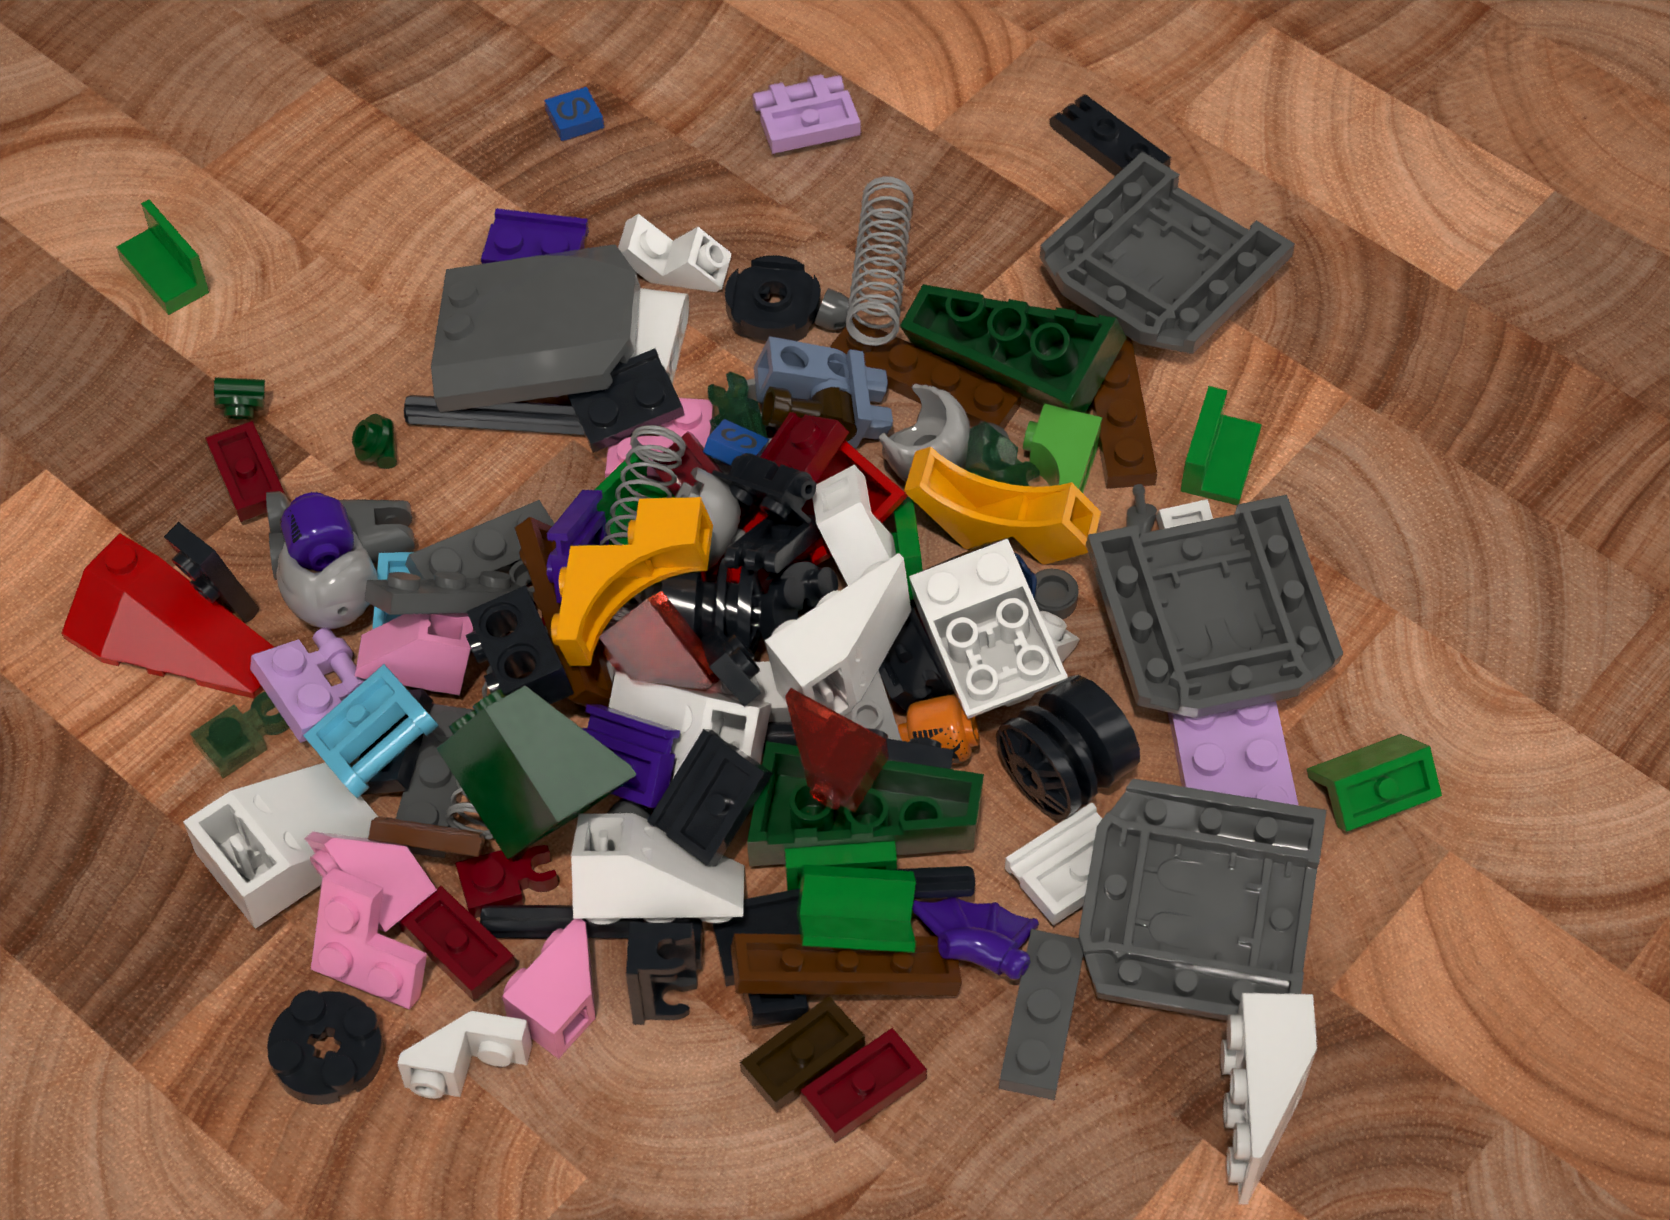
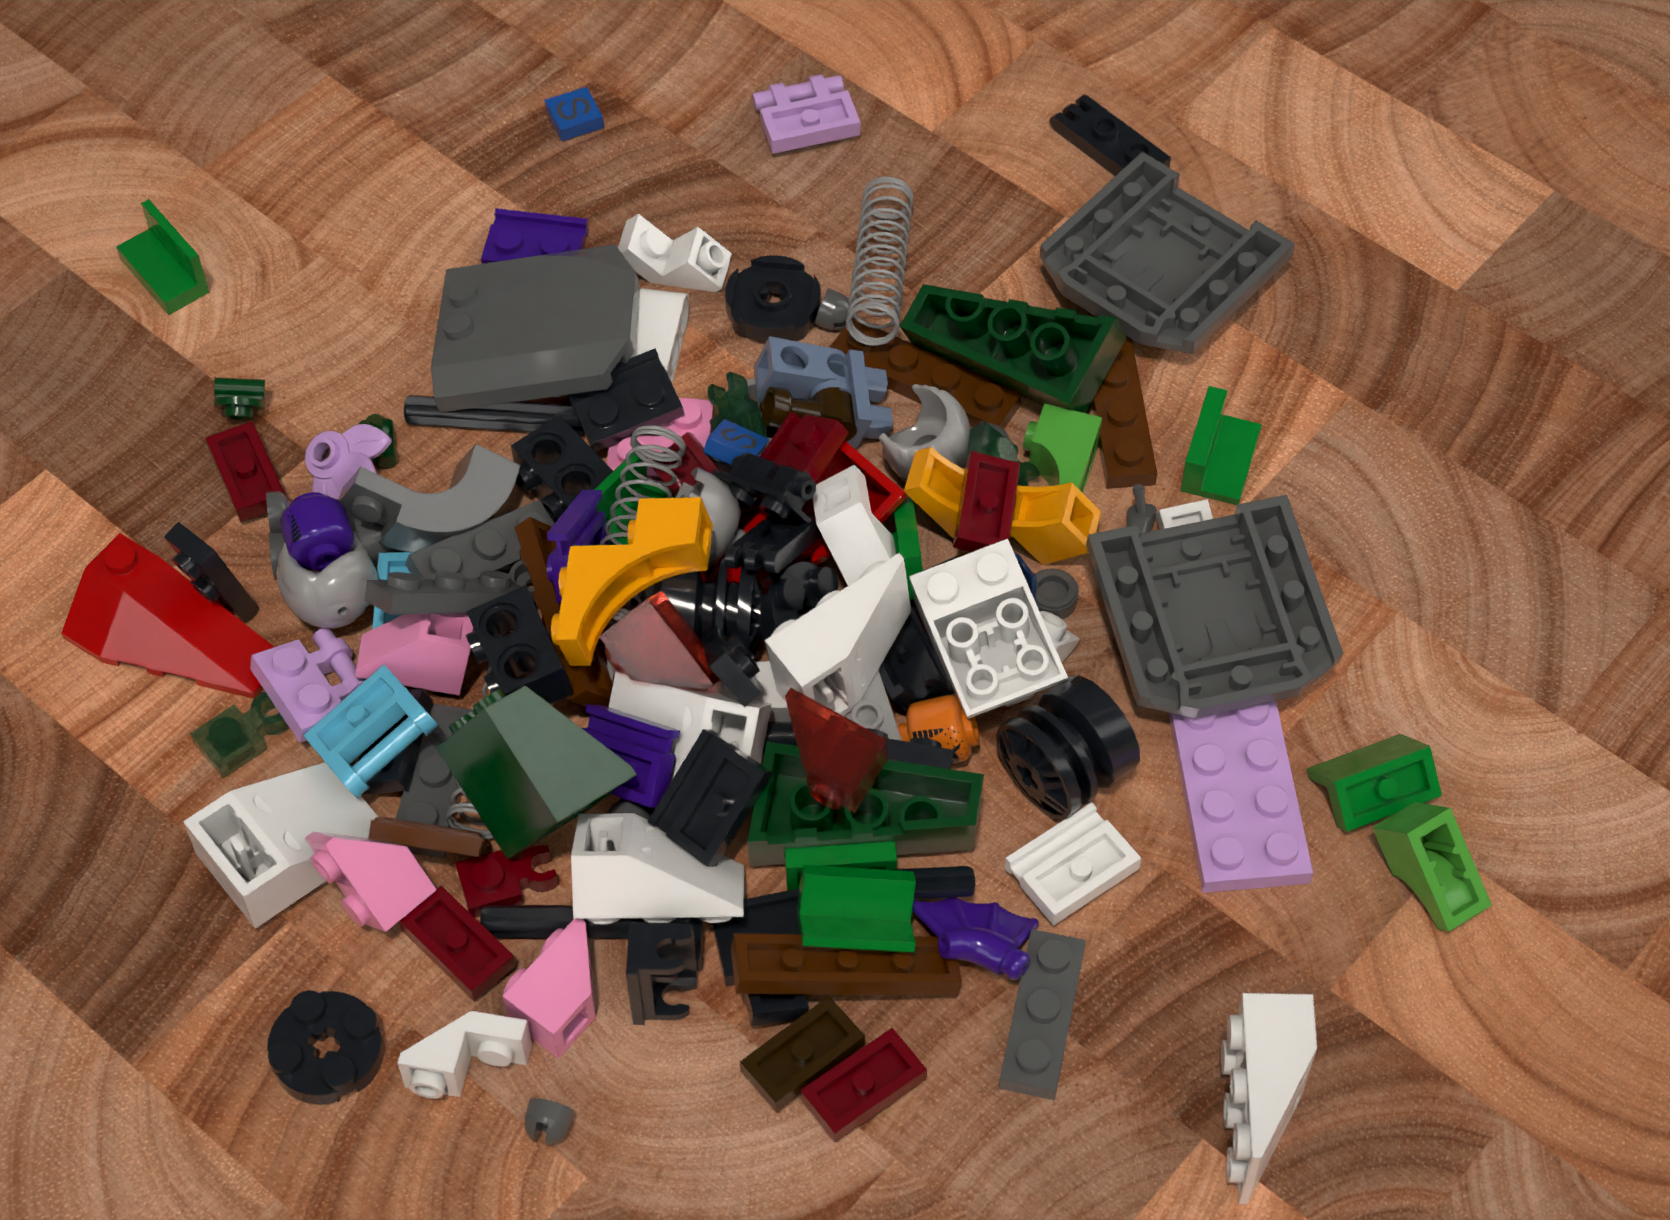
bright pink plate [311,868,427,1009] -> none
dark grey wedge [1079,778,1327,1020] -> none
none -> lavender plate [305,424,392,499]
none -> arch [338,444,521,552]
none -> black brick [511,415,613,523]
none -> dark grey hinge [524,1098,574,1145]
none -> dark red plate [953,451,1020,552]
none -> bright green arch [1372,802,1492,932]

